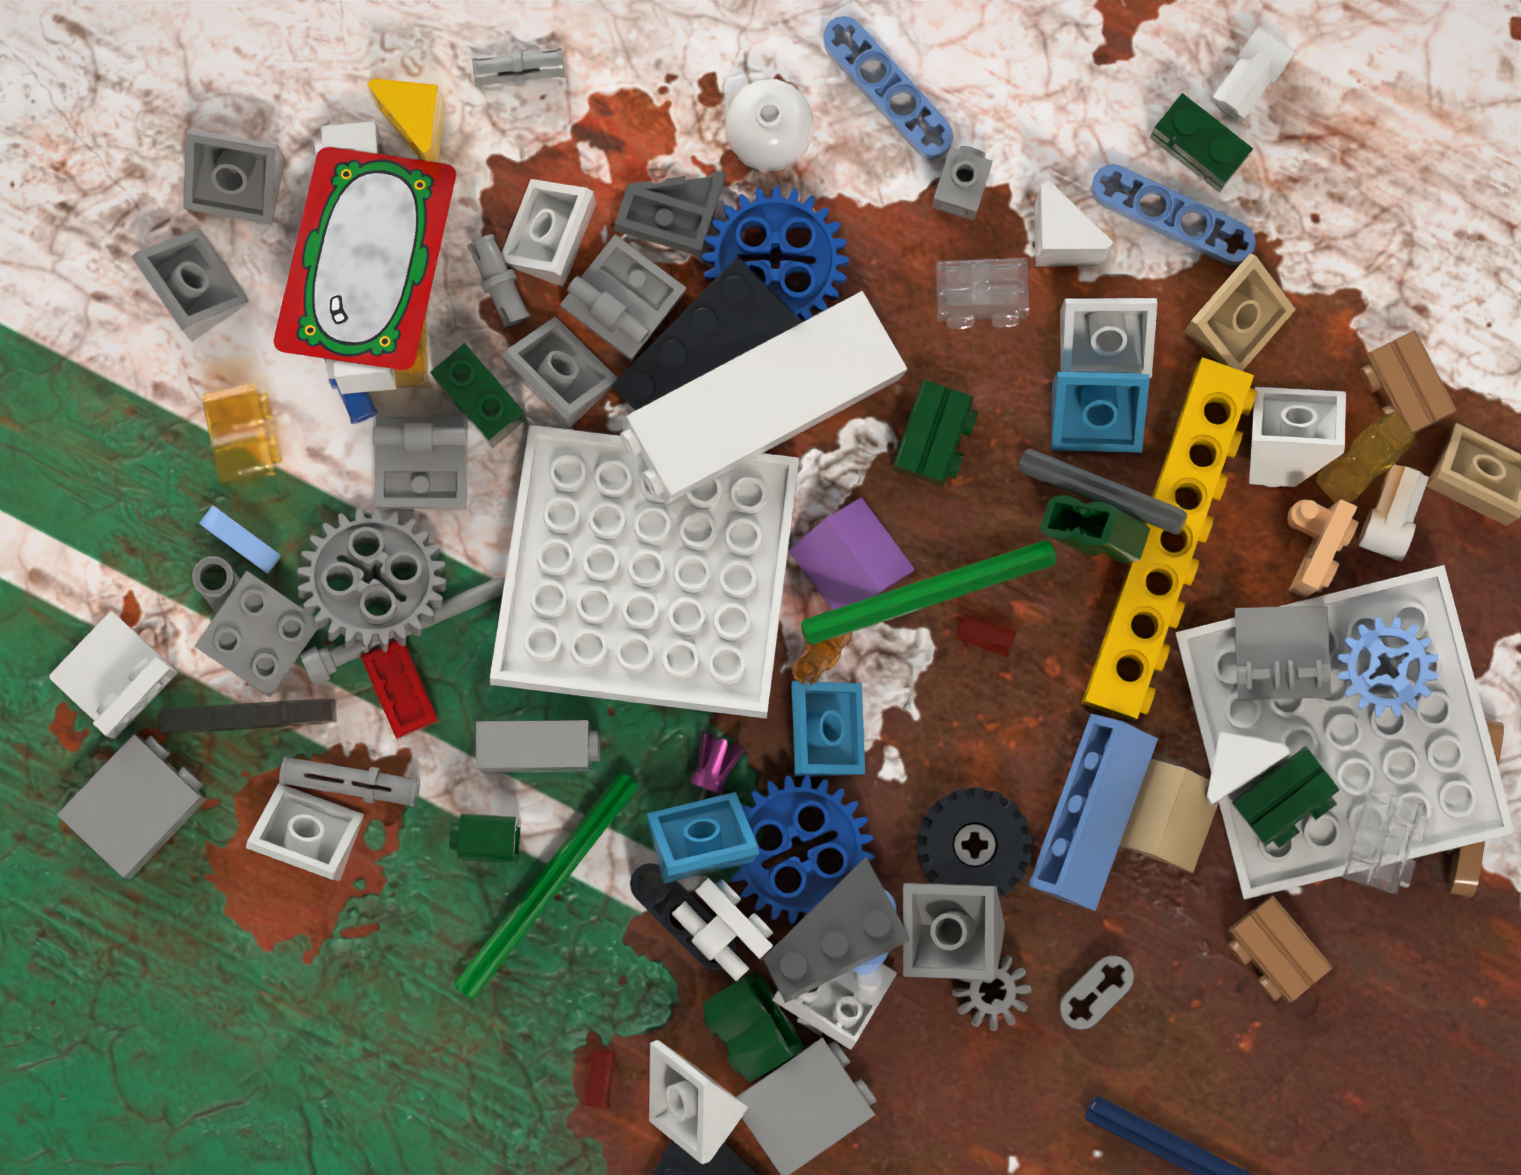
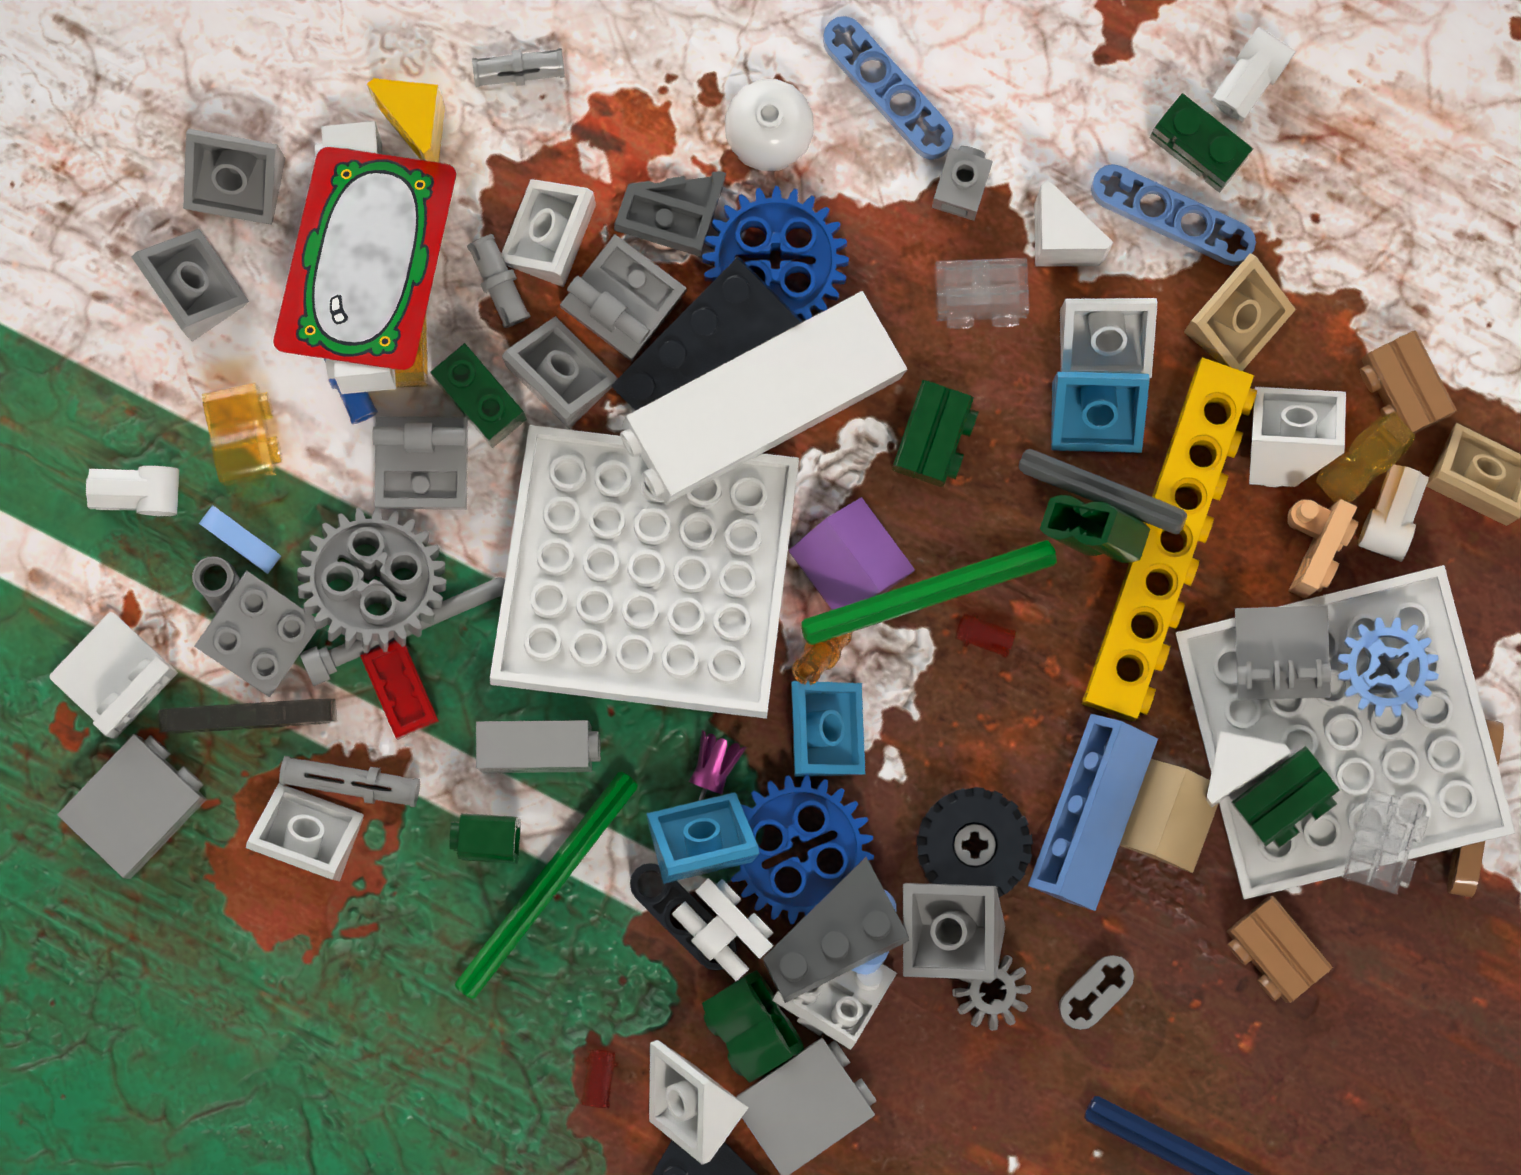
none -> white piece [86,466,179,516]

